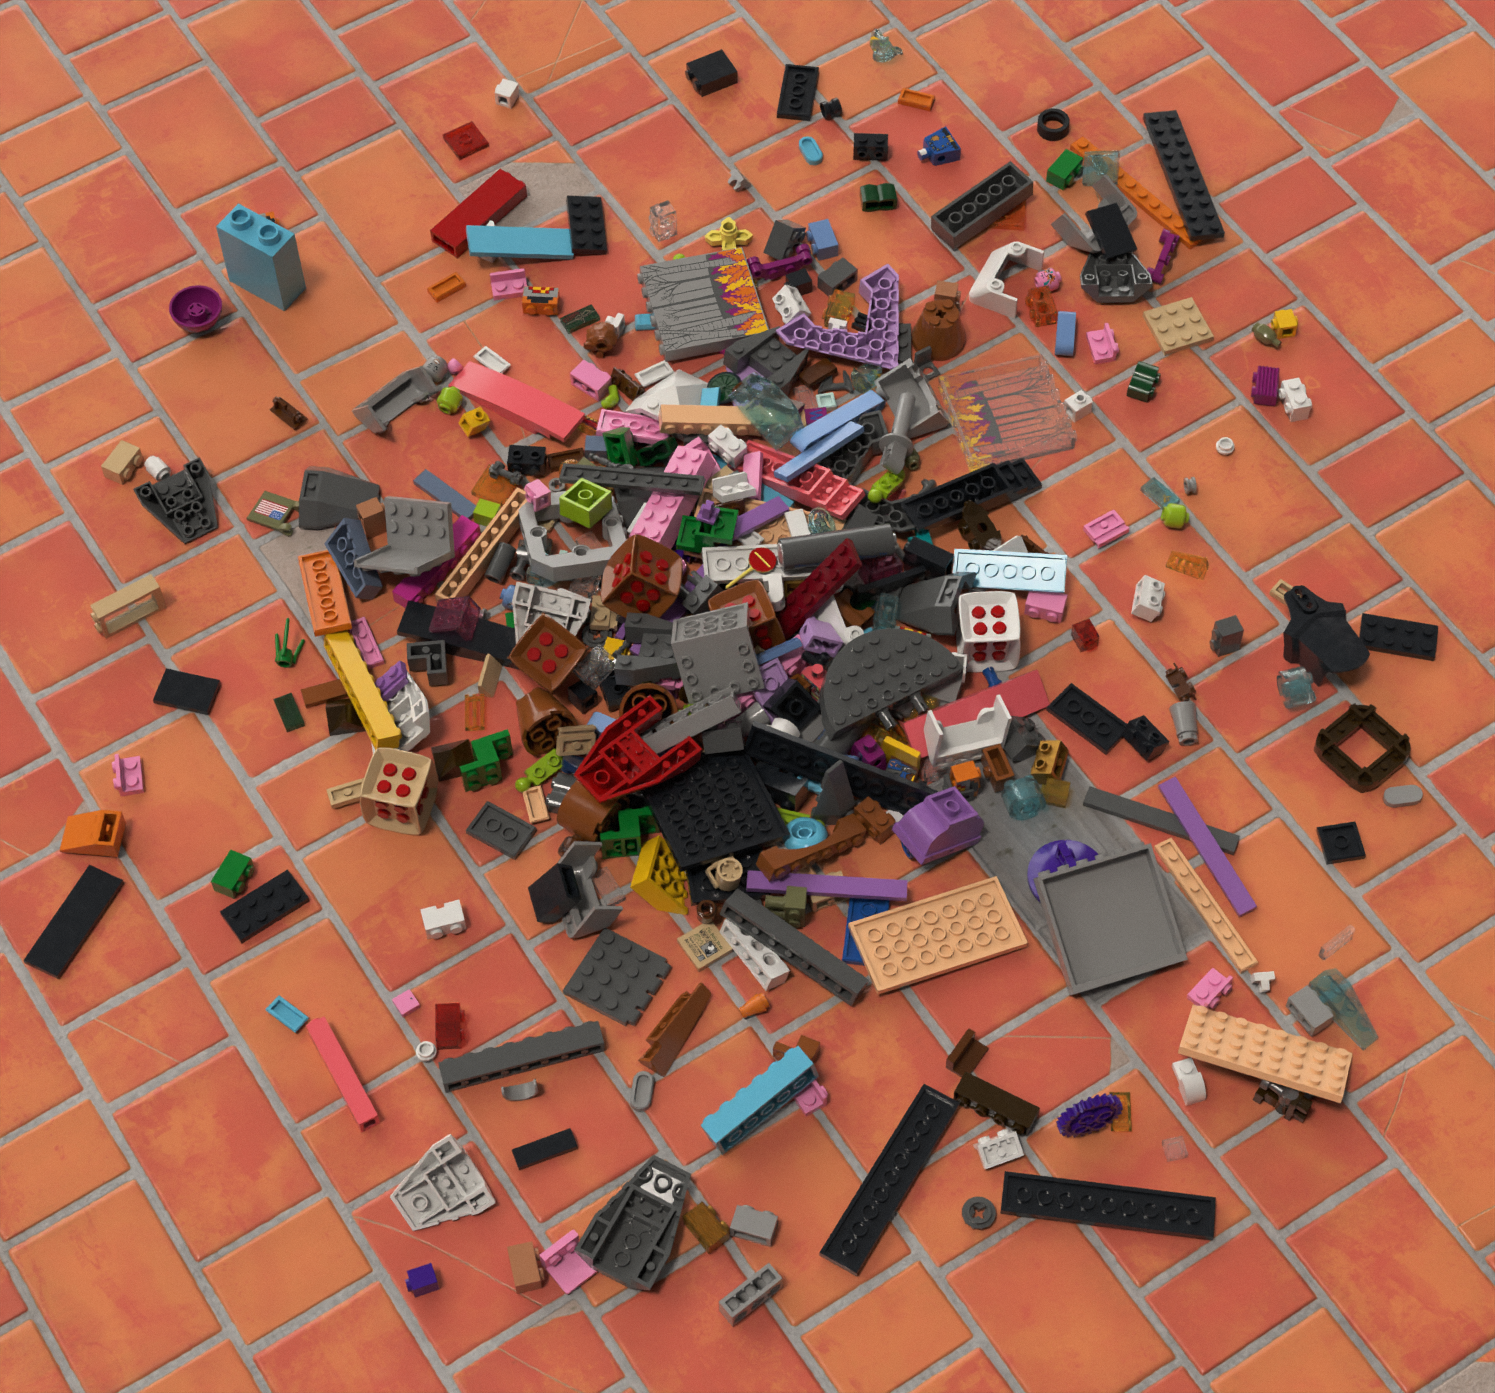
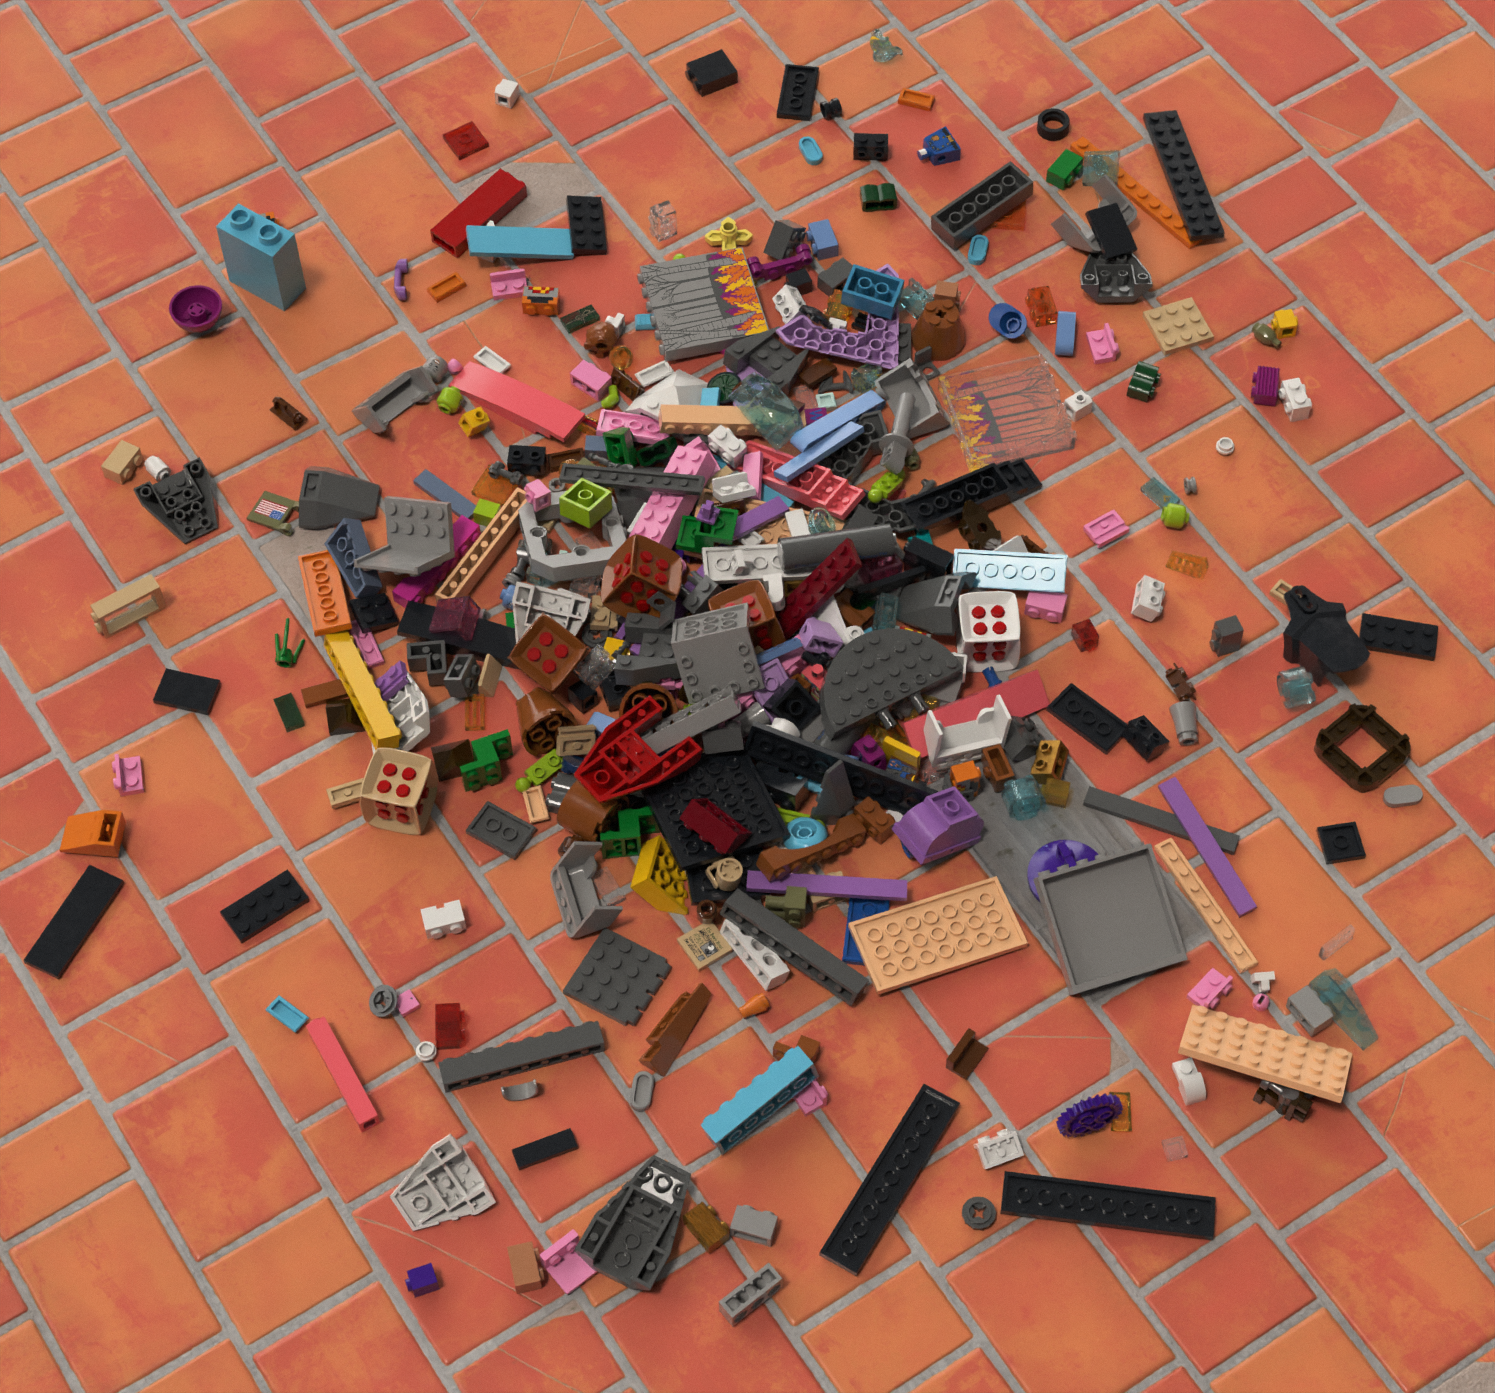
green brick [211,849,254,899] -> none
nougat brick [356,497,387,540] -> none
dark grey pin [484,542,516,584] -> none
black brick [528,863,582,924] -> none
red piece [726,547,777,589] -> none
light grey tile [728,168,751,192] -> none
dark brown brick [953,1071,1040,1136] -> none
white windscreen [969,242,1045,319] -> none
bright pink head [1034,268,1062,293] -> none
magenta plate [1147,229,1179,284] -> none
none -> black plate [349,593,399,633]
none -> dark grey gear [369,985,399,1017]
none -> medium lavender bar [394,259,408,300]
none -> dark grey brick [444,654,480,697]
none -> light grey bush [502,573,521,588]
none -> clear yellow piece [609,345,633,370]
none -> dark grey bracket [646,591,676,630]
none -> dark red slope [679,798,752,854]
none -> white tile [730,549,753,576]
none -> black dish [799,305,831,329]
none -> dark azure brick [841,264,904,320]
none -> clear light blue bracket [899,278,934,320]
none -> medium azure tile [968,235,989,265]
none -> blue piece [989,303,1027,339]
none -> bright pink hinge [1252,993,1269,1011]

